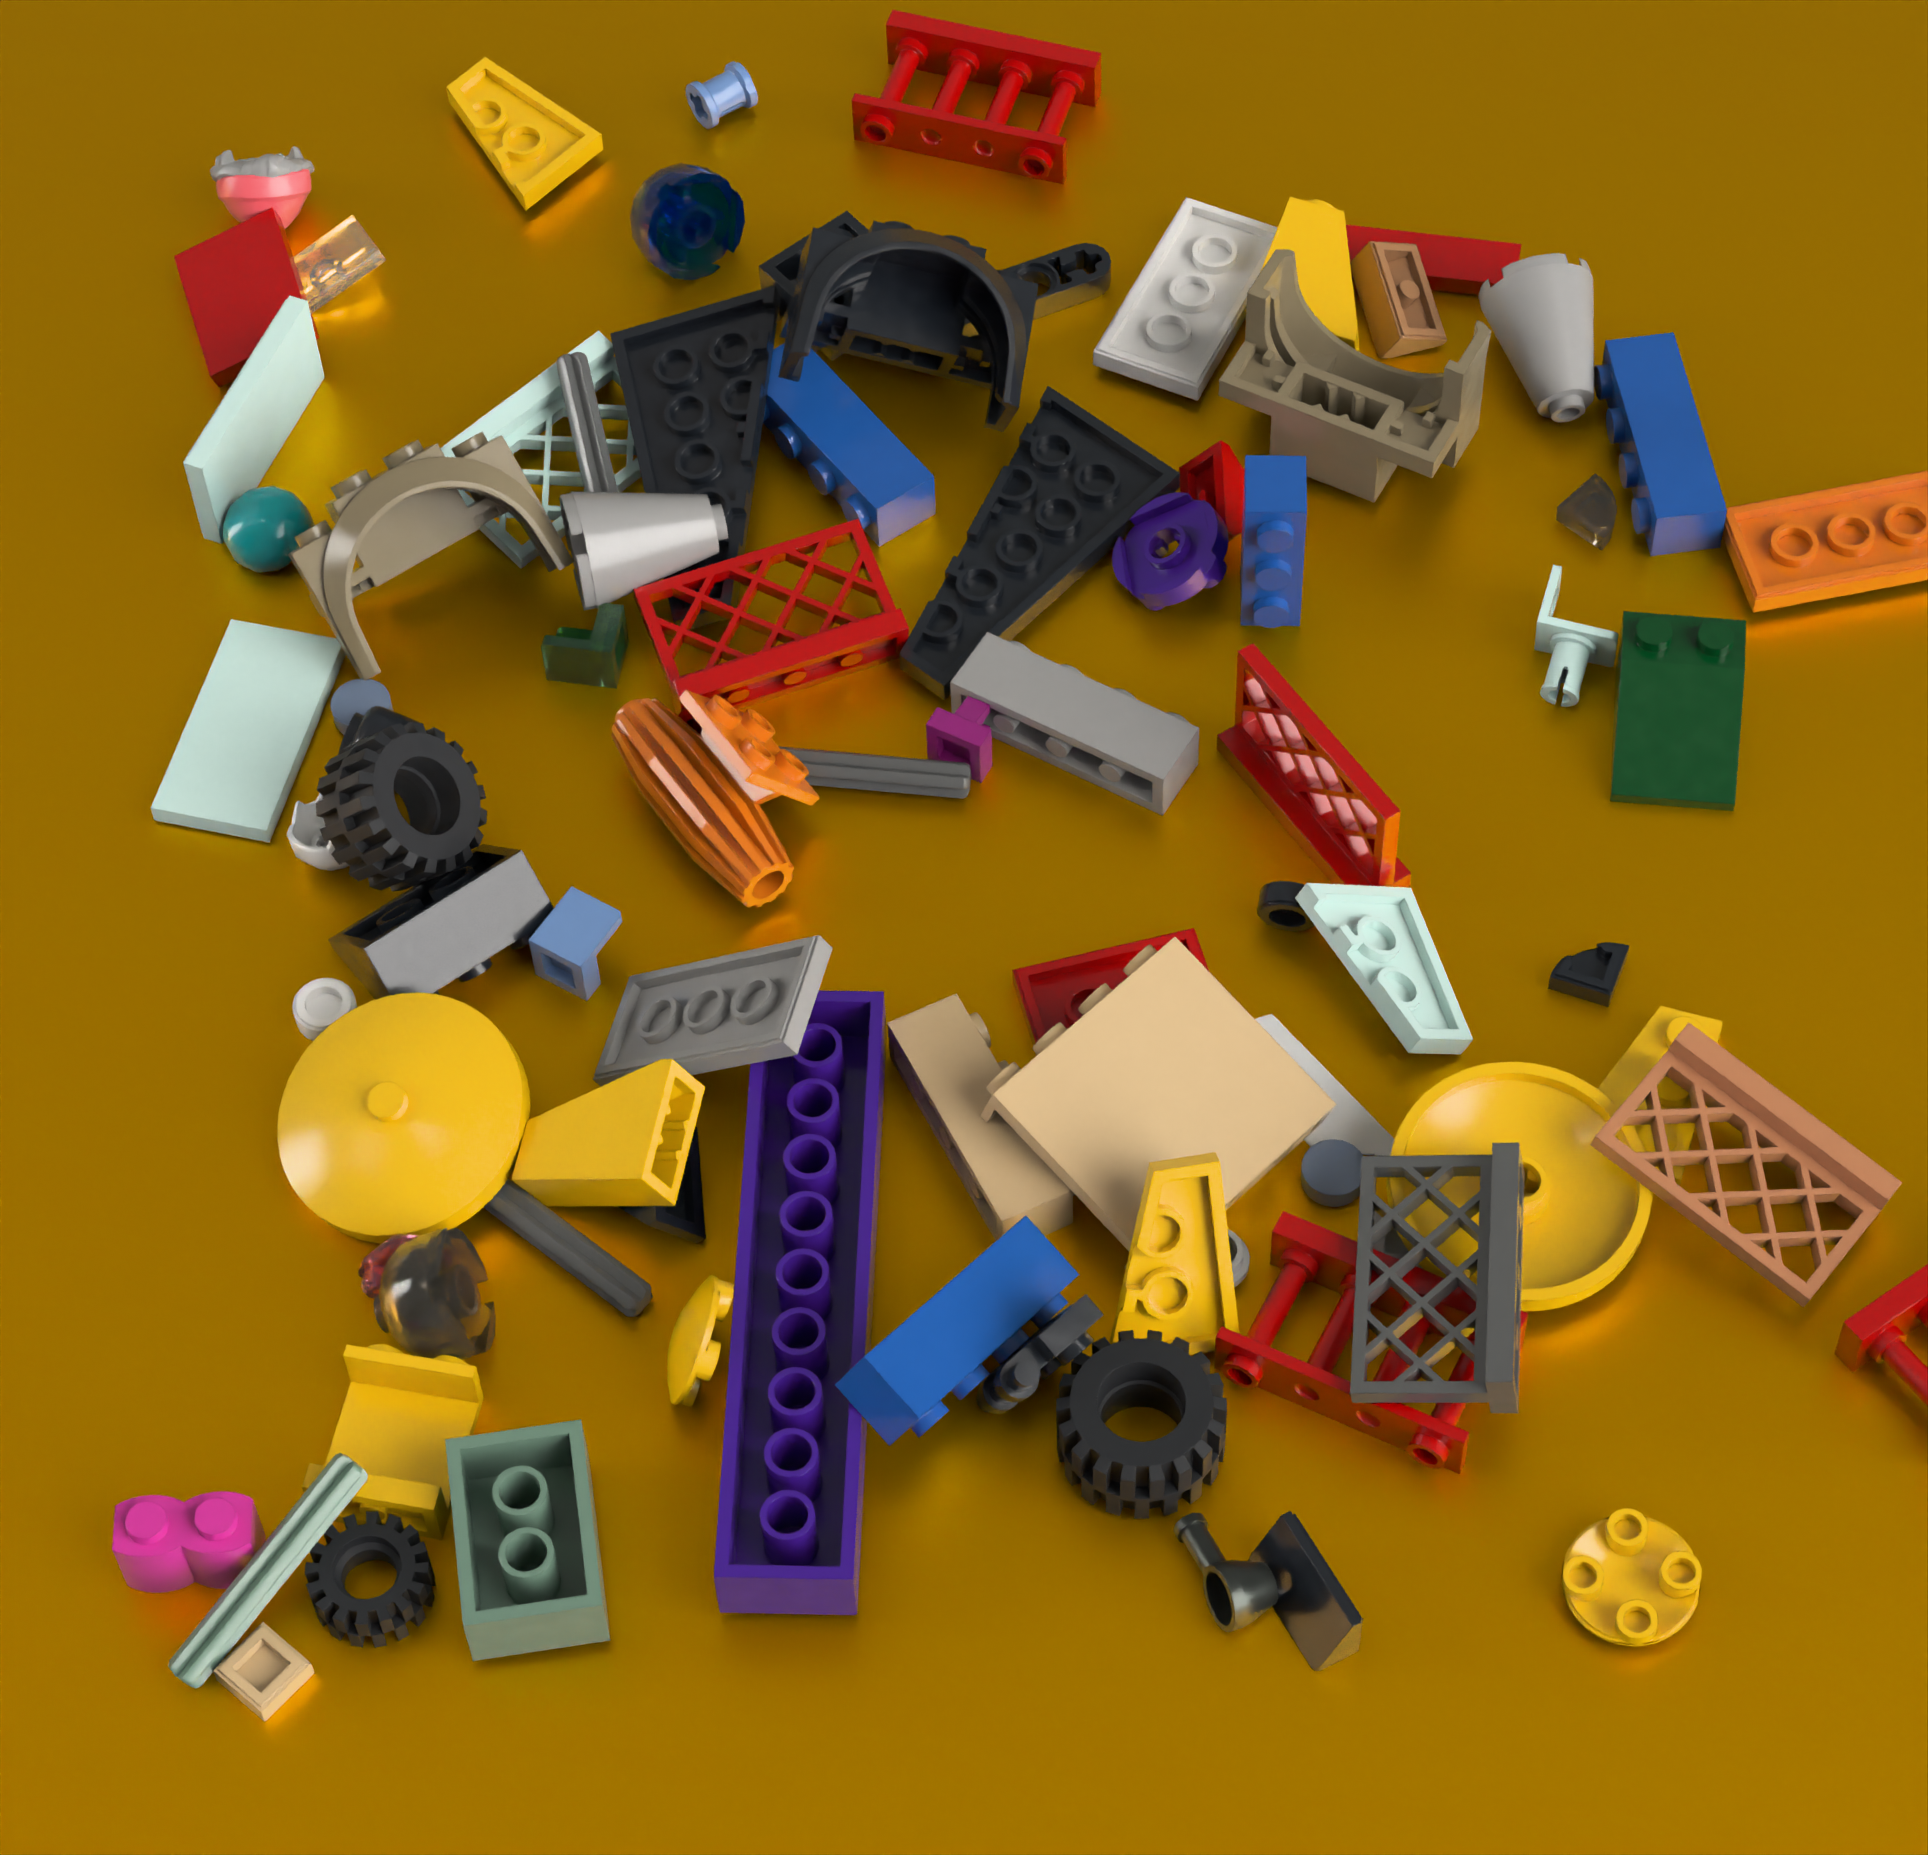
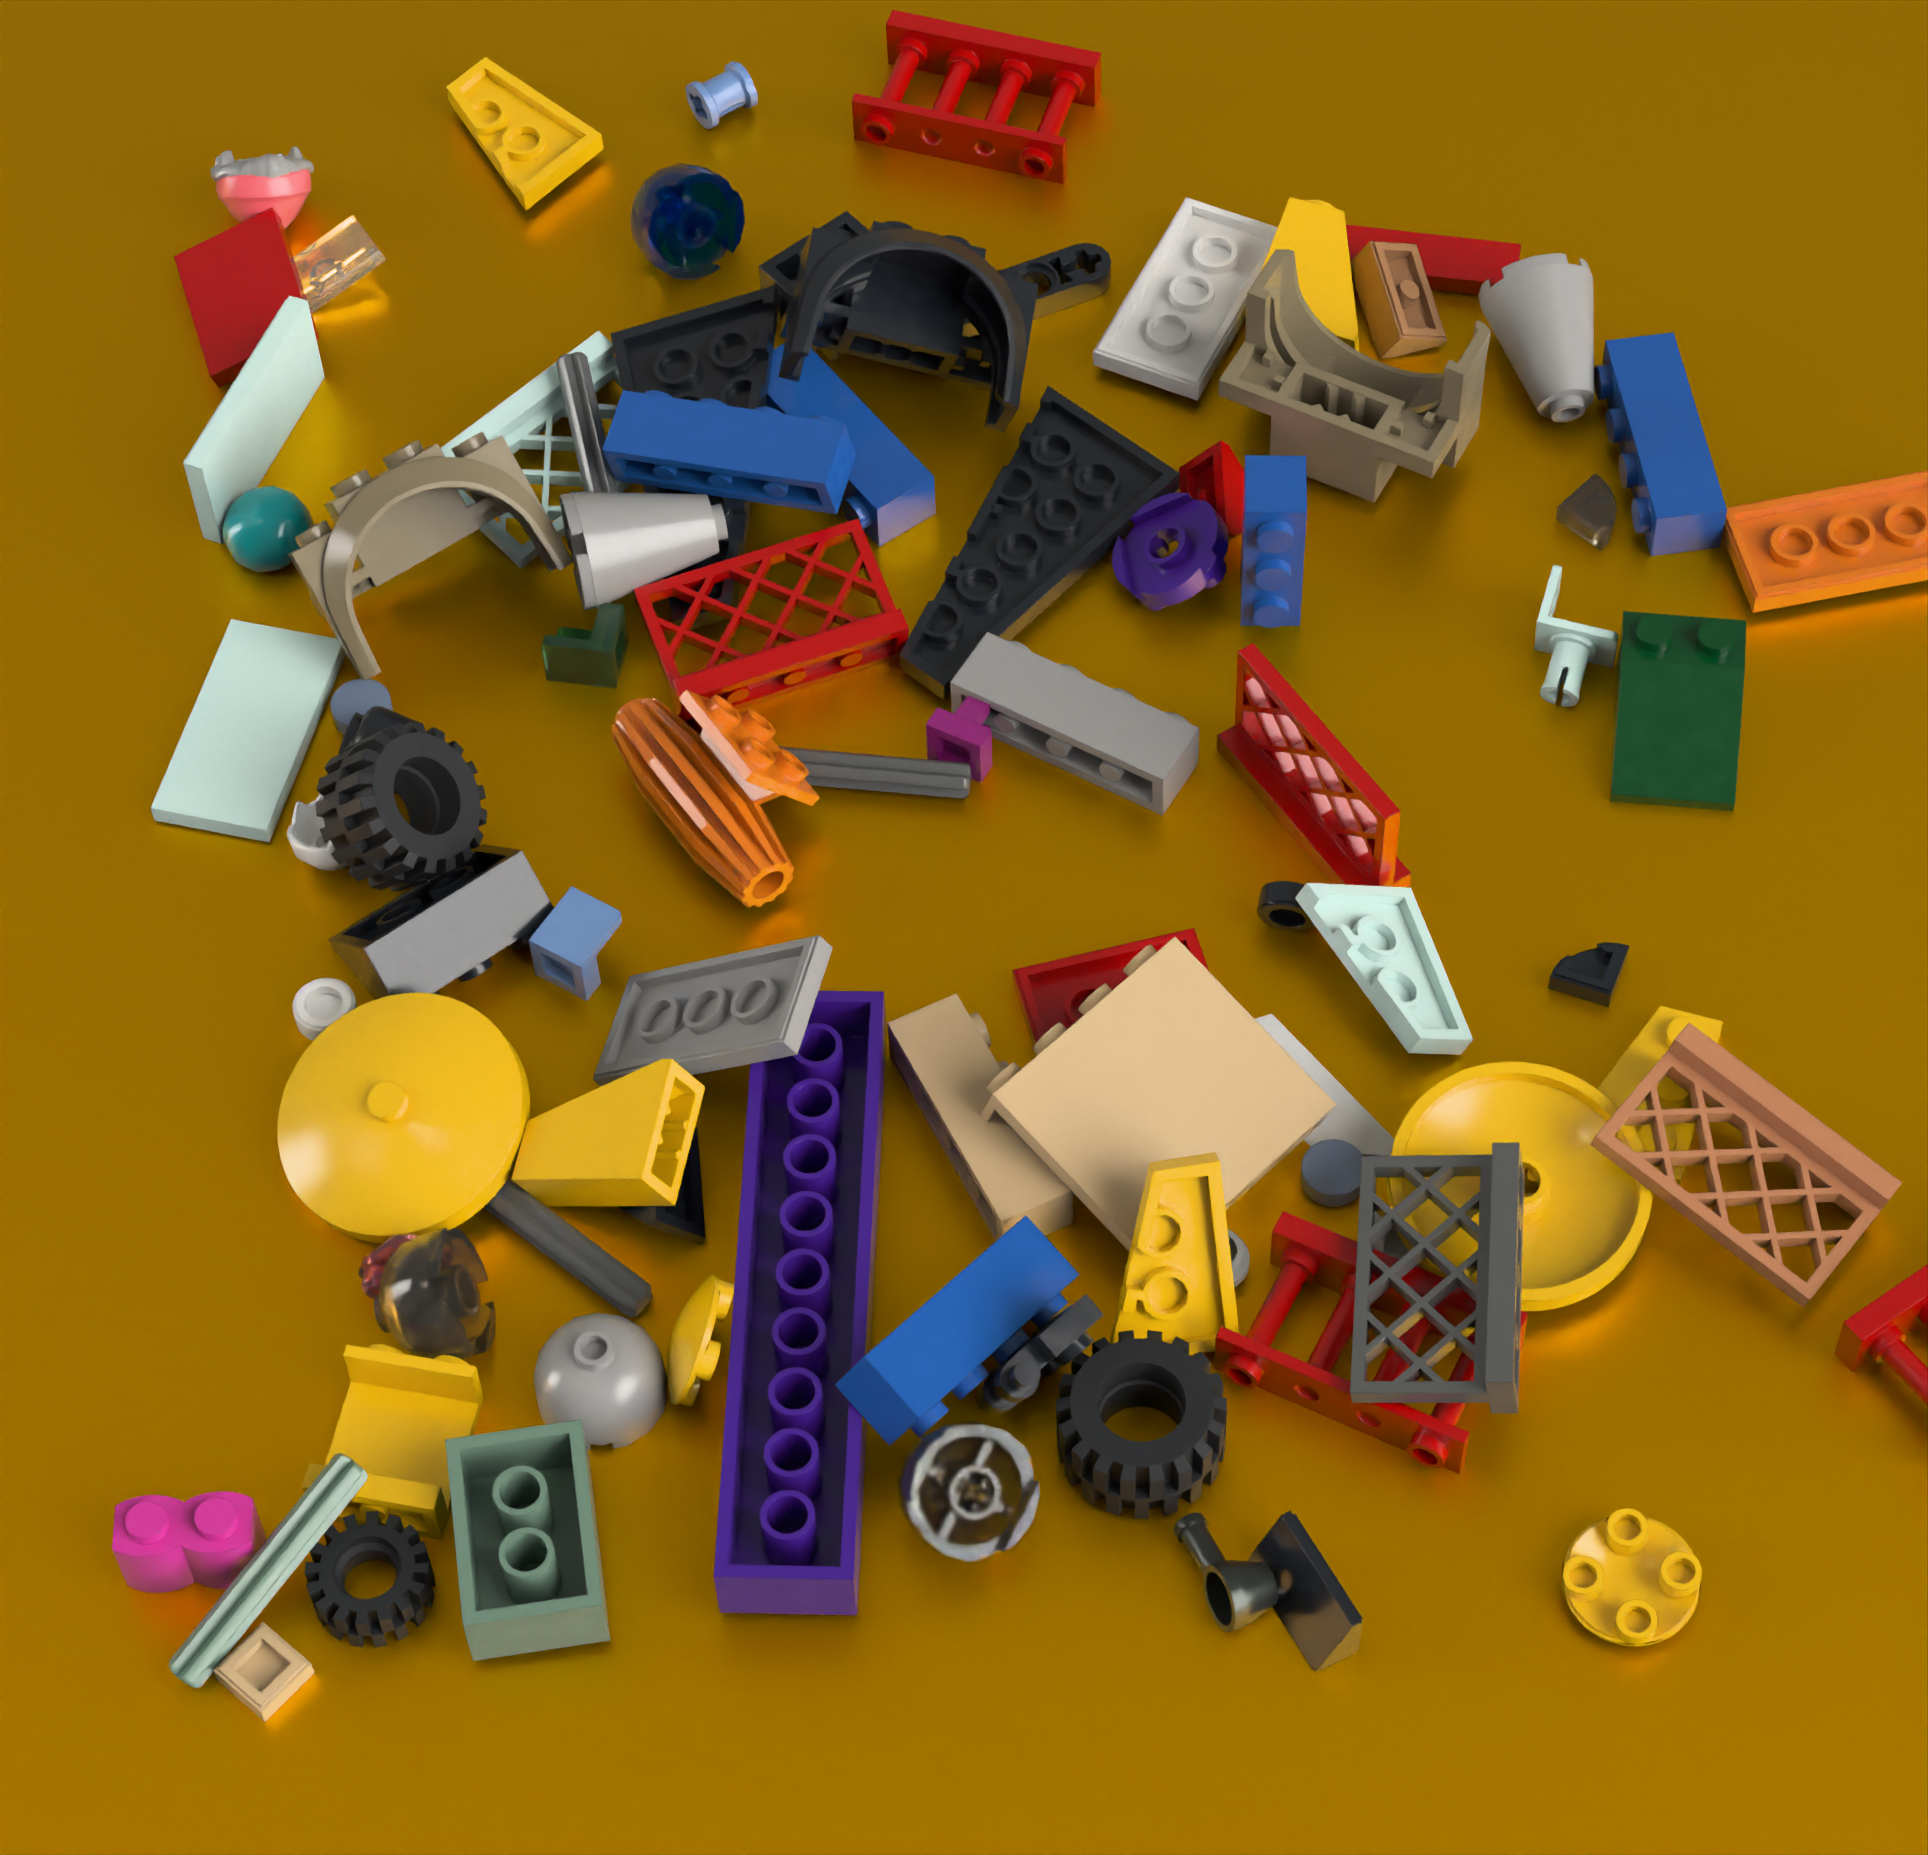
none -> light grey cylinder [533,1313,668,1450]
none -> blue brick [602,390,856,515]
none -> clear smoke cylinder [898,1421,1040,1562]

